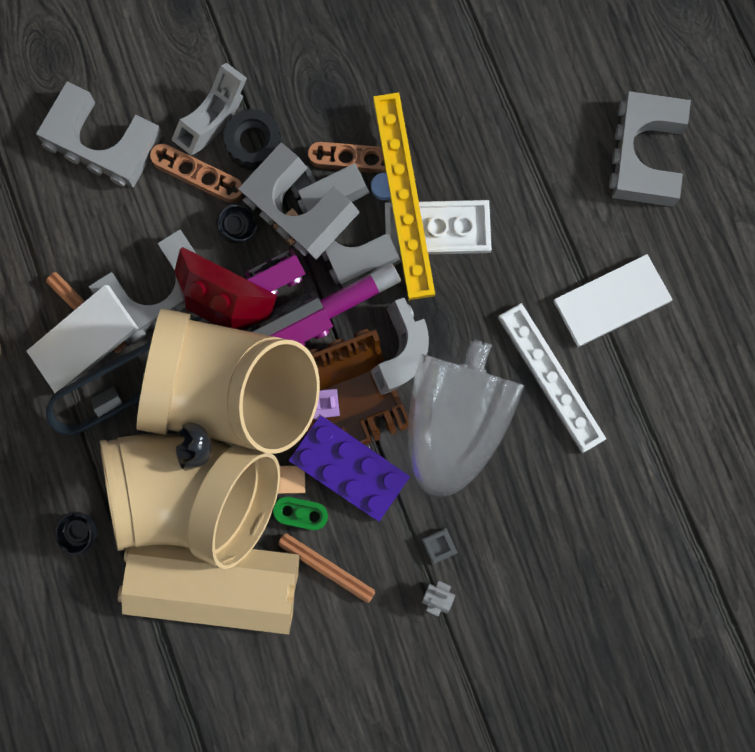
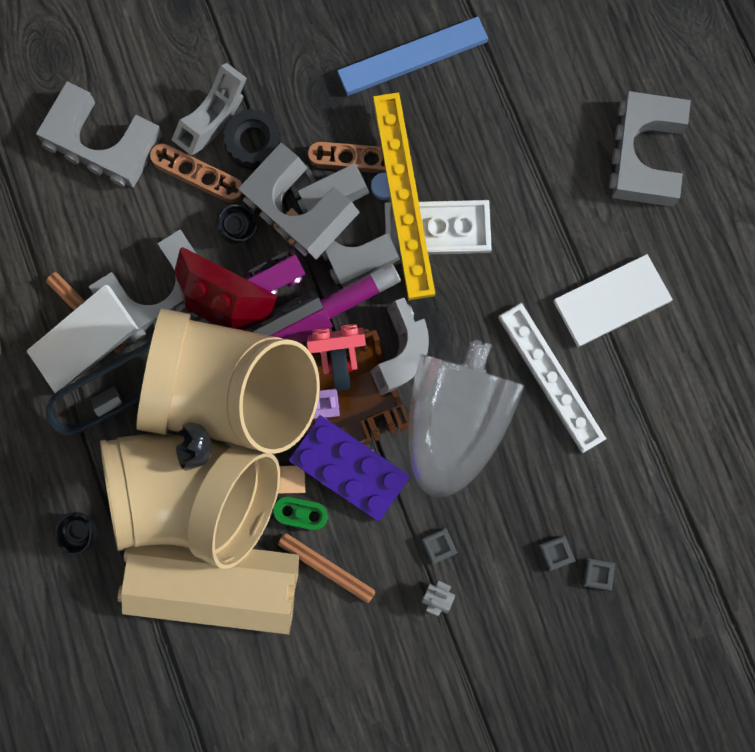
none -> coral plate [307,324,366,391]
none -> medium blue tile [337,17,488,96]
none -> dark grey tile [538,536,575,571]
none -> dark grey tile [583,558,615,591]

